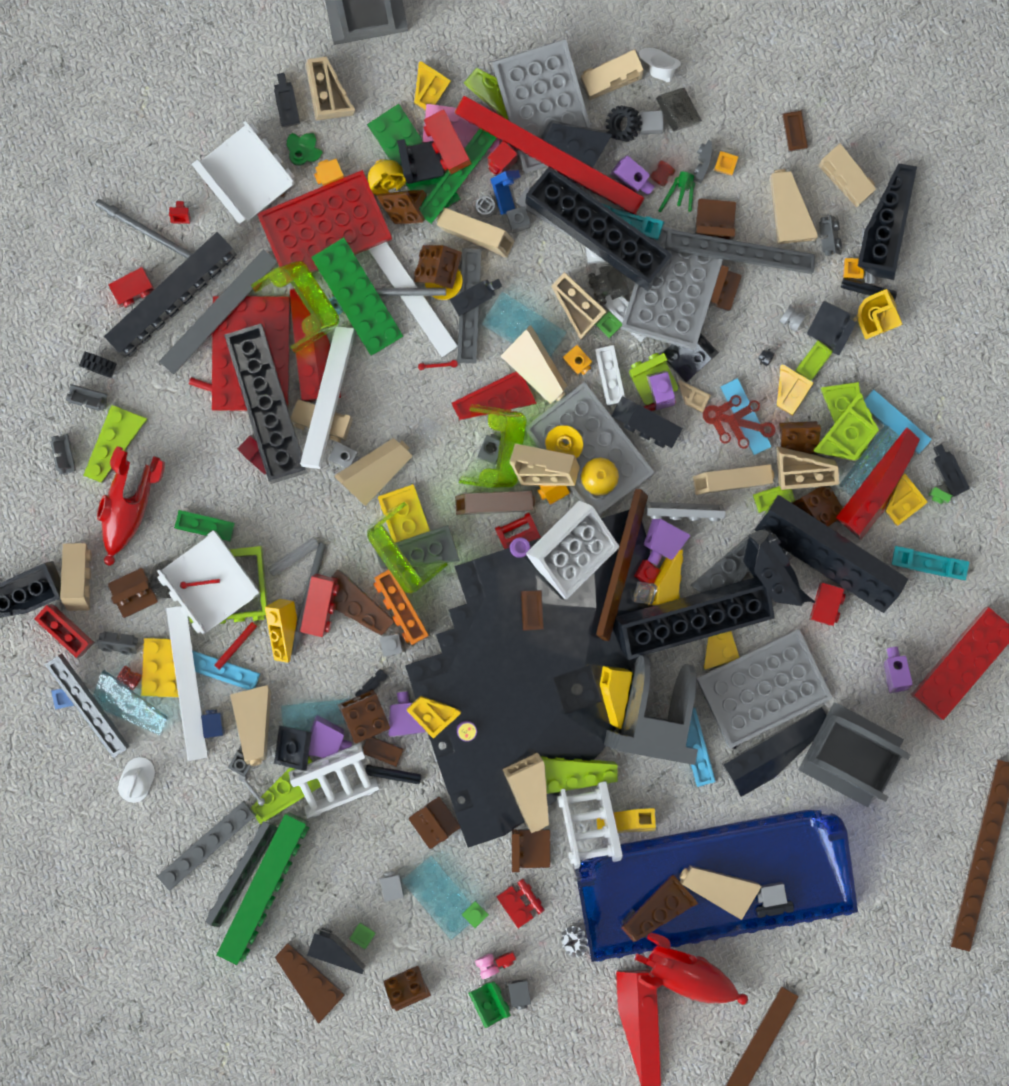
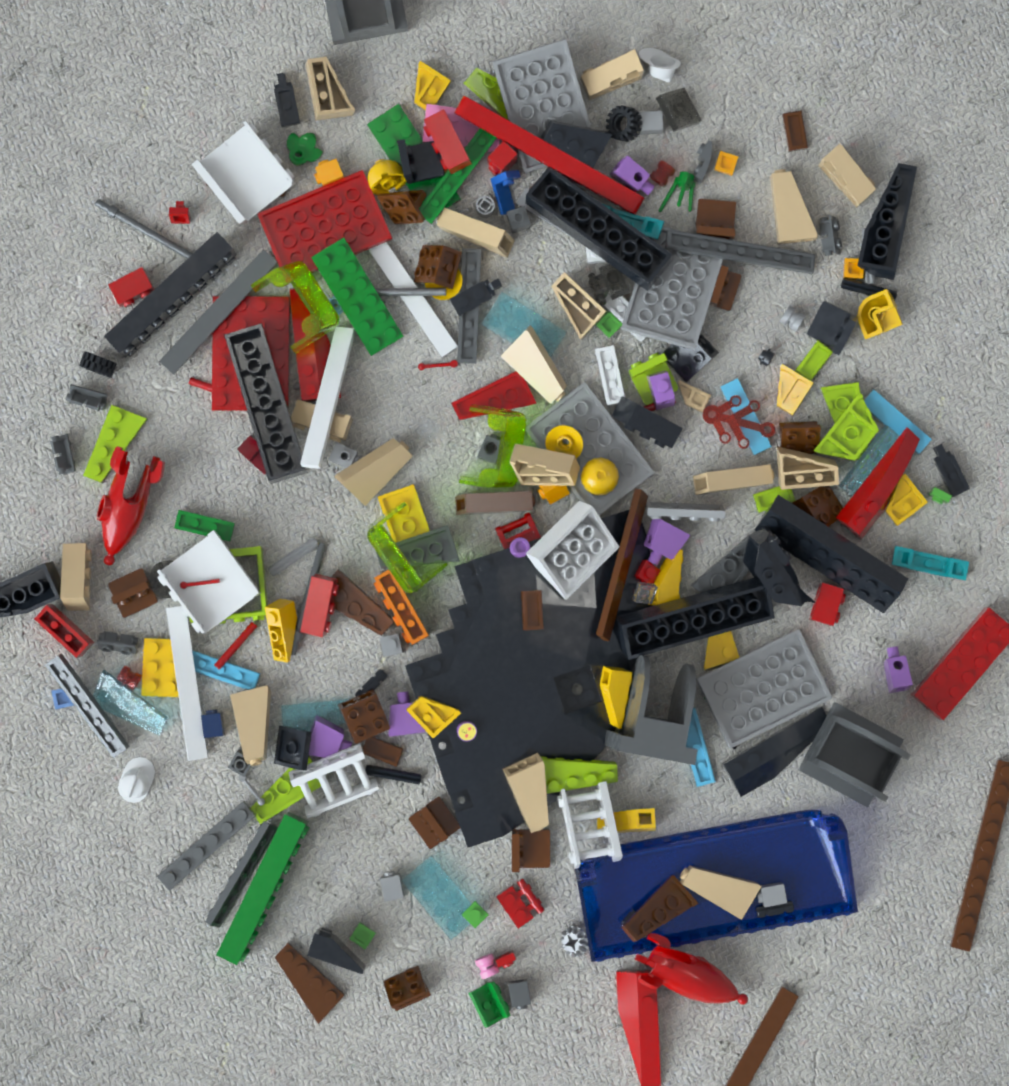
light orange brick [562,345,592,376] -> none

